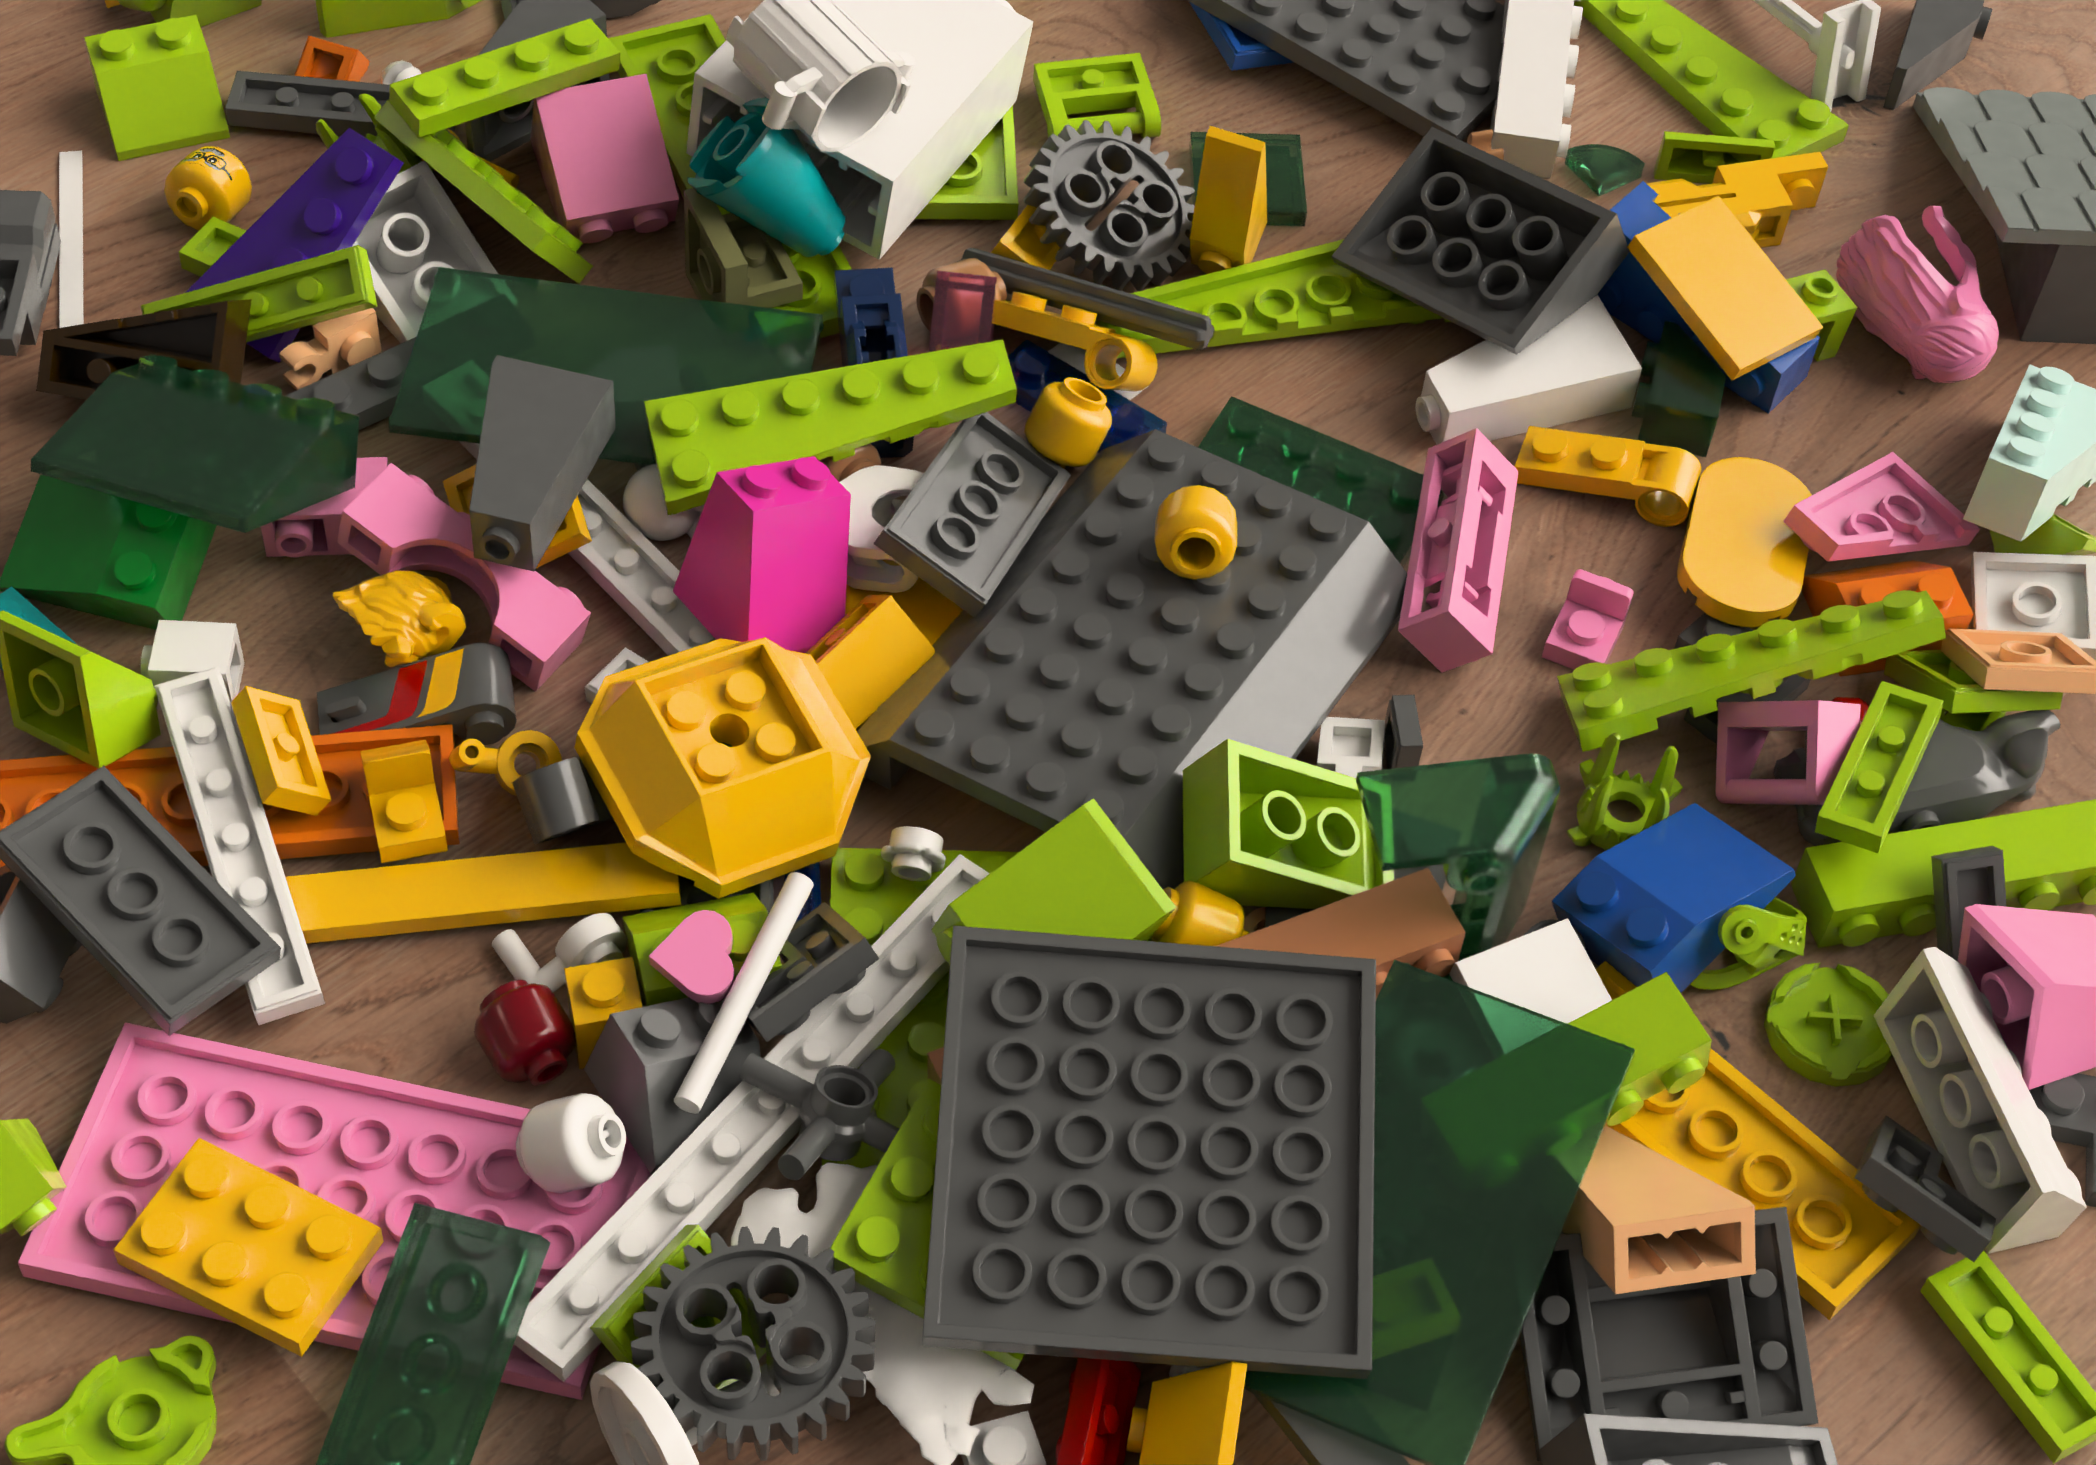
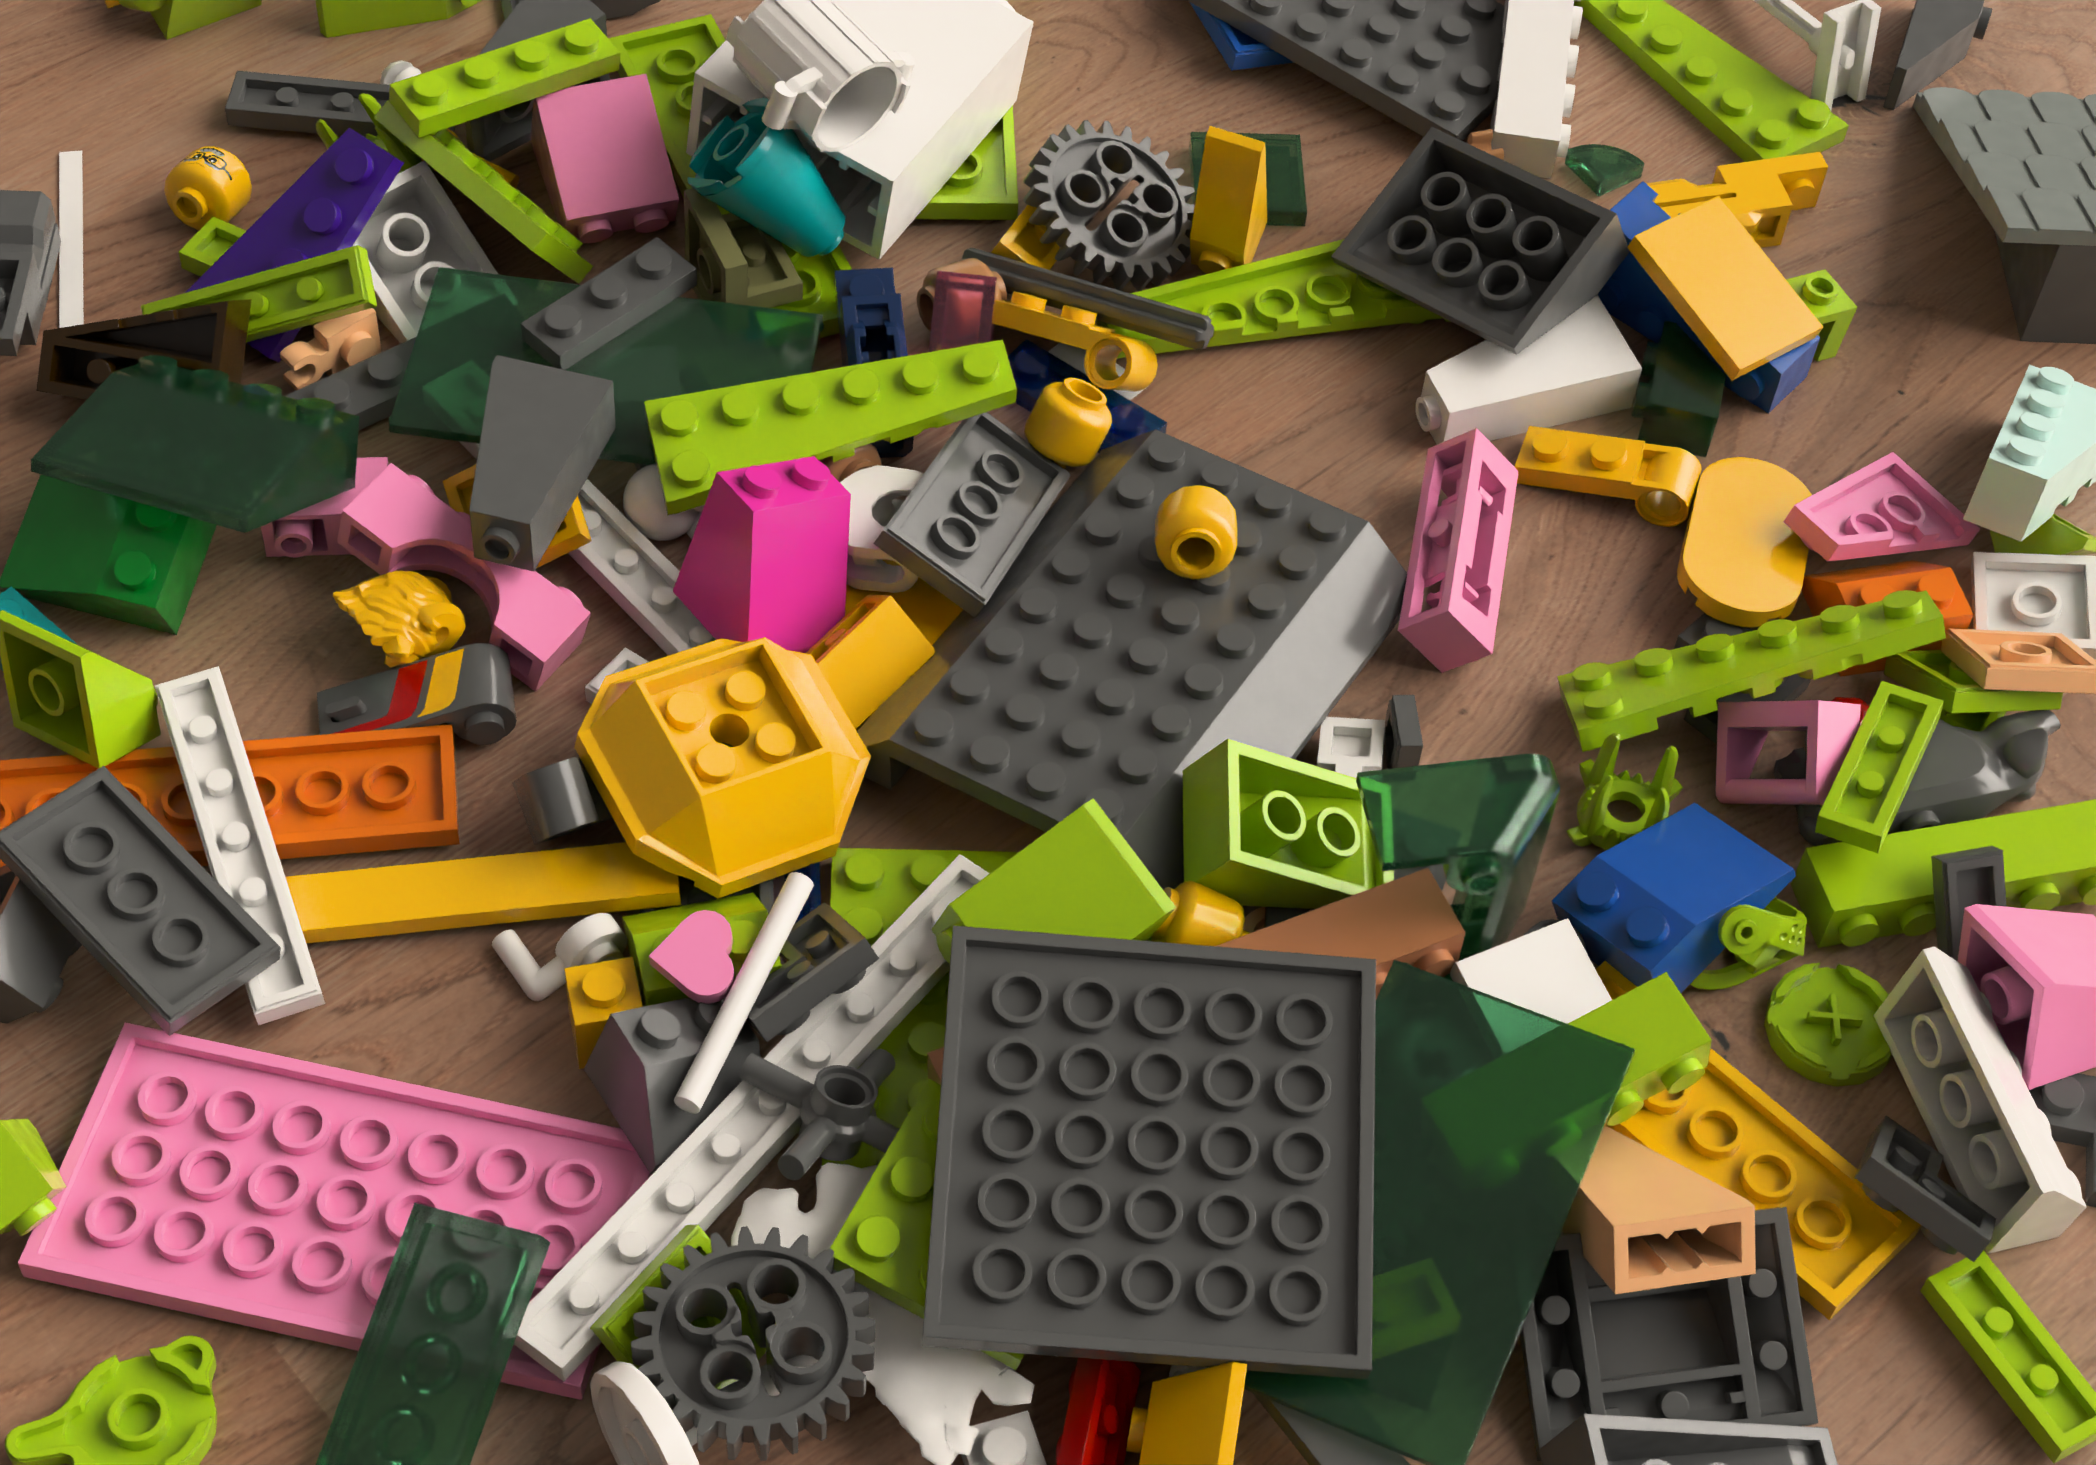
lime slope [84,15,230,161] -> none
yellow plate [113,1138,384,1357] -> none
white brick [141,620,245,712] -> none
yellow plate [231,686,332,816] -> none
orange slope [294,35,370,82] -> none
yellow slope [360,739,448,863] -> none
yellow plate [449,730,562,796] -> none
dark red head [474,980,576,1086] -> none
white head [516,1093,626,1193] -> none
white plate [881,826,946,881] -> none
lime plate [1033,53,1161,139] -> none
clear green plate [1198,396,1445,567] -> none
bright pink bracket [1542,569,1634,670] -> none
lime slope [1654,131,1775,184] -> none
bright pink hair [1836,206,1999,383] -> none
none -> dark grey plate [520,237,697,370]

